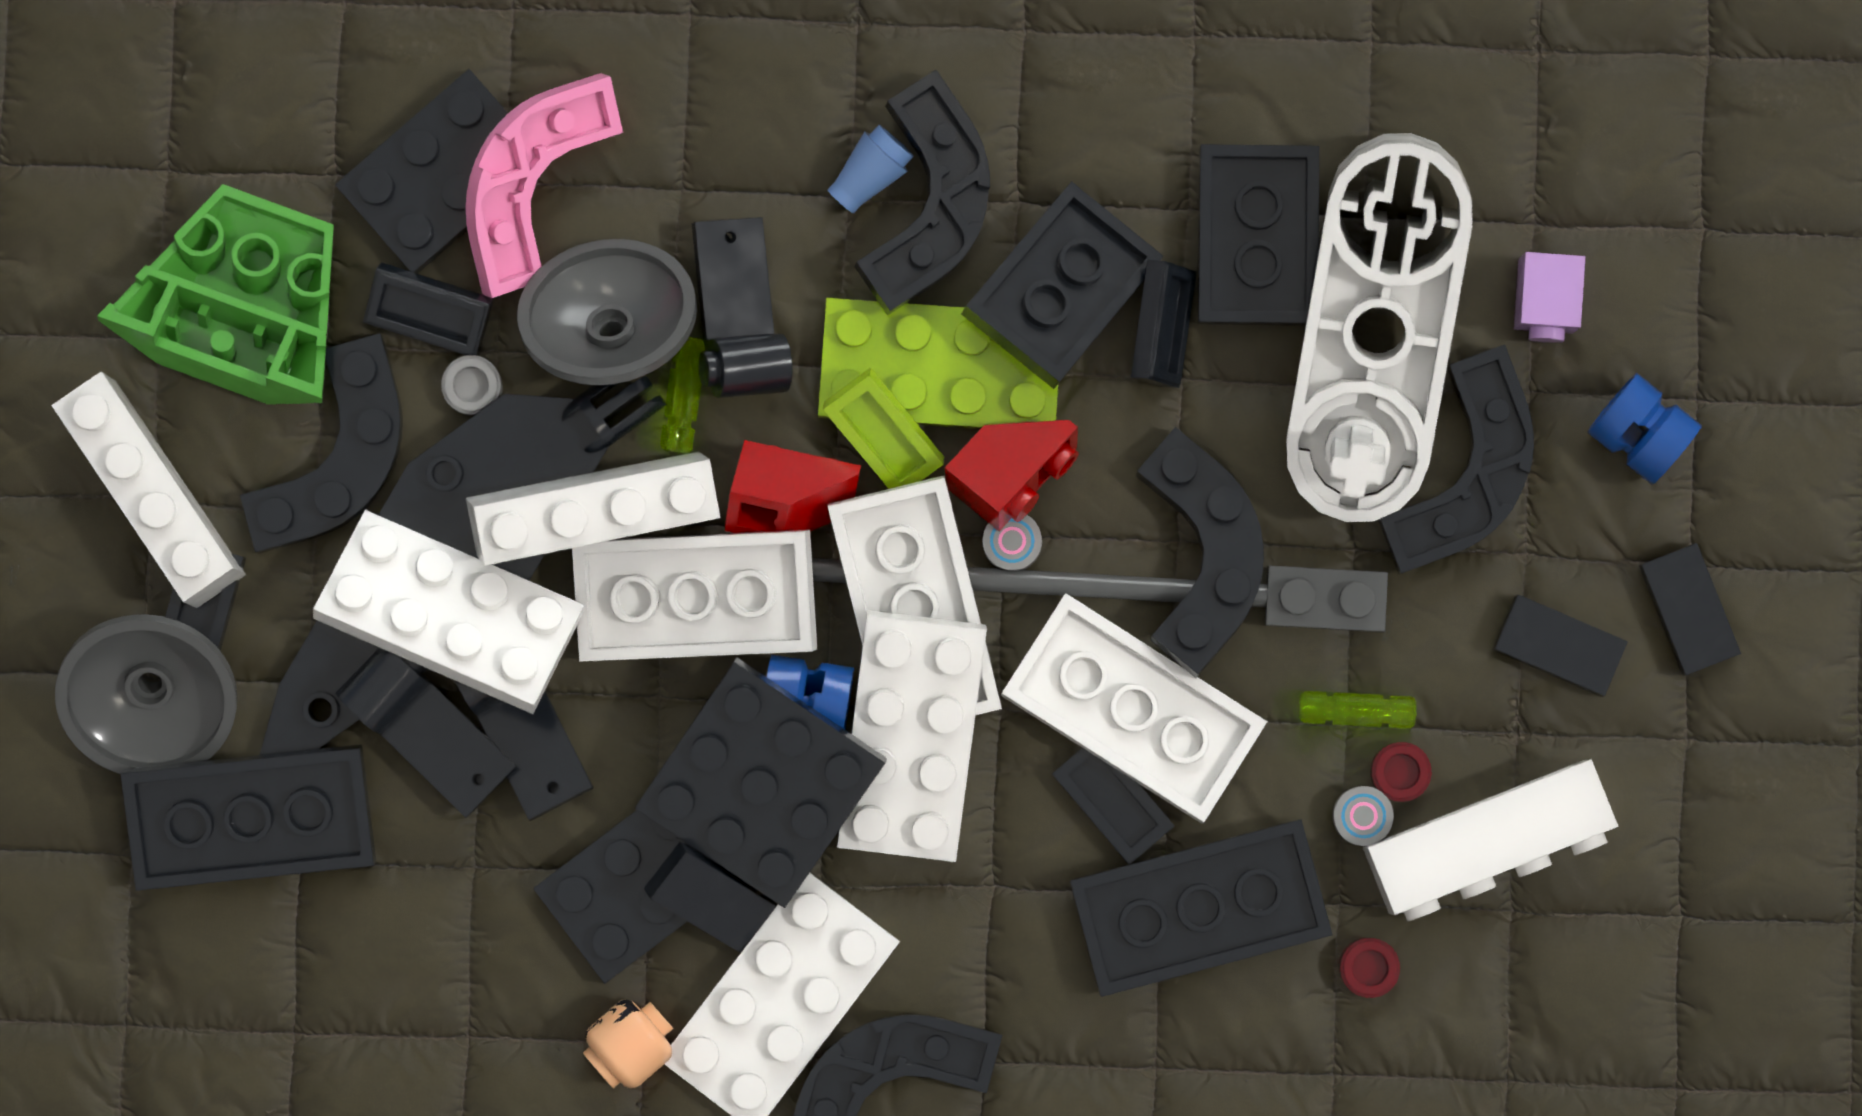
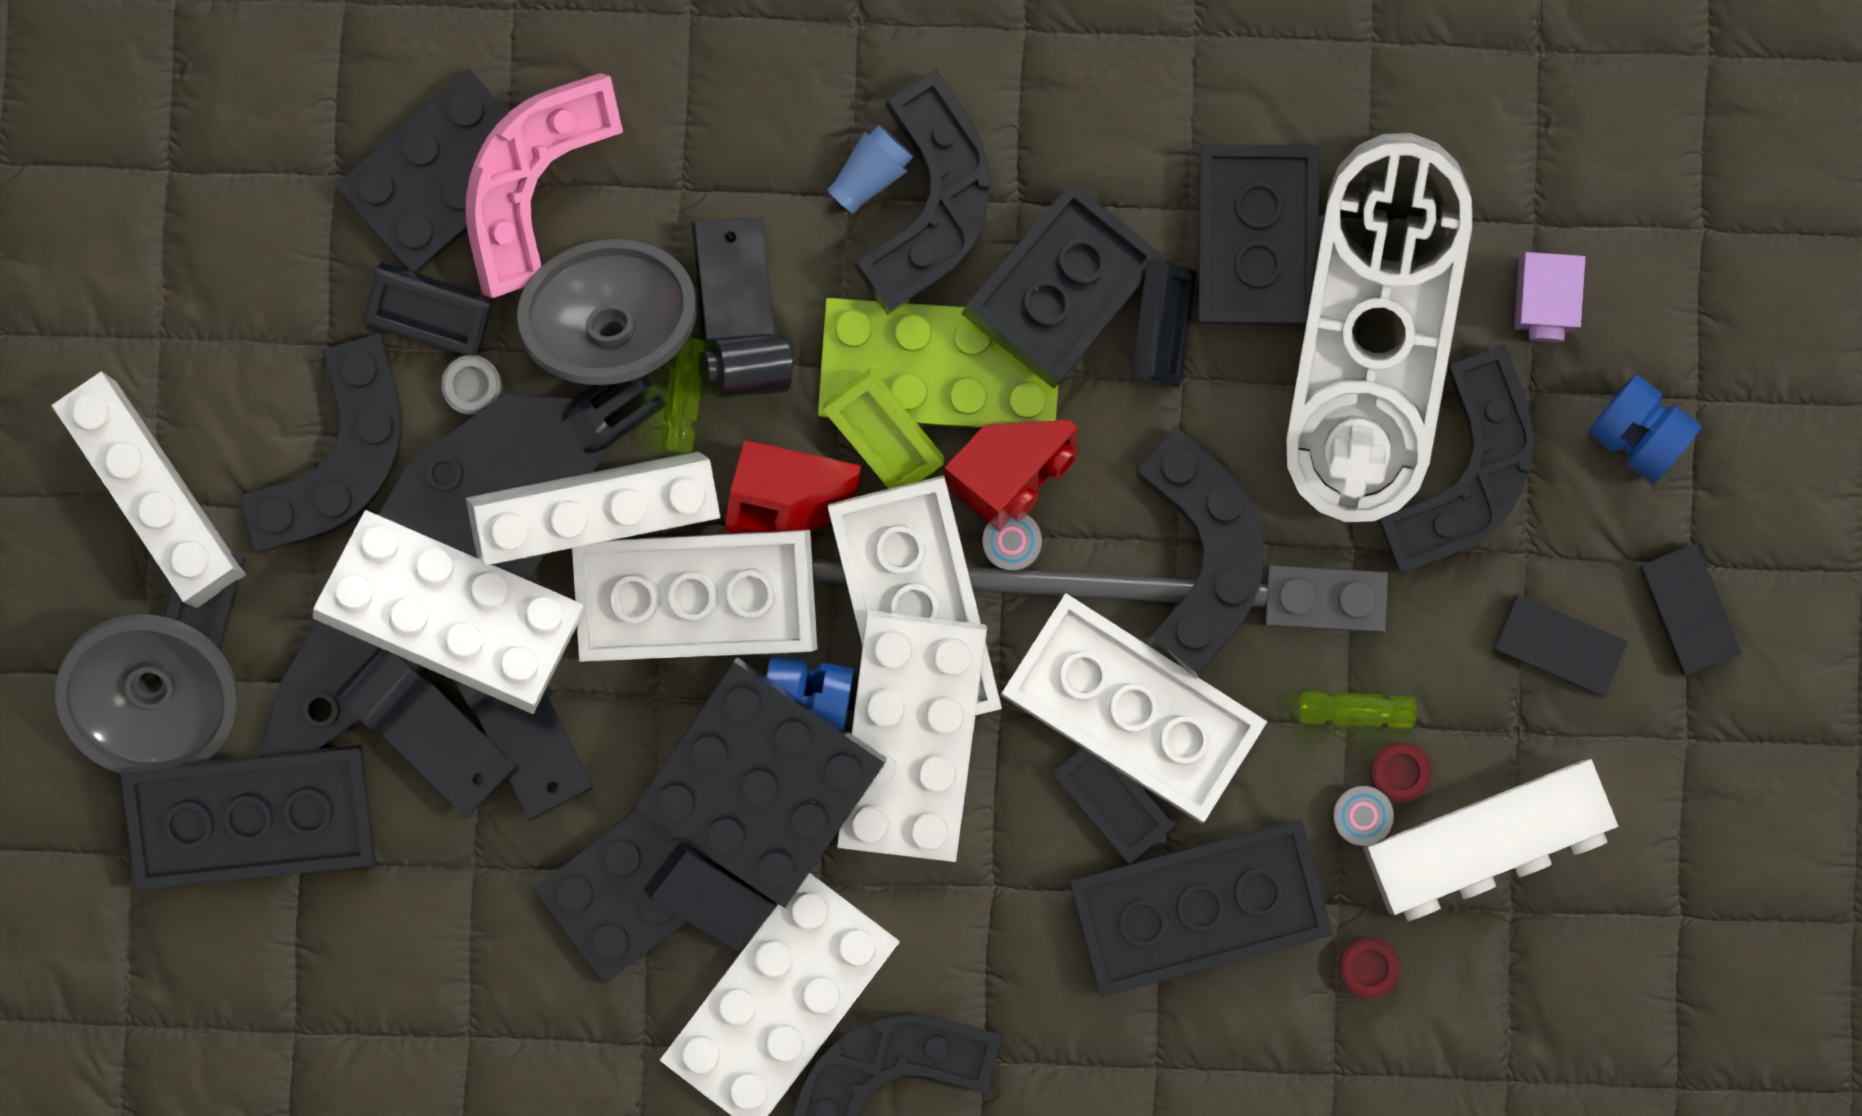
bright green wedge [97,184,334,405] -> none
light nougat head [583,1000,673,1089] -> none

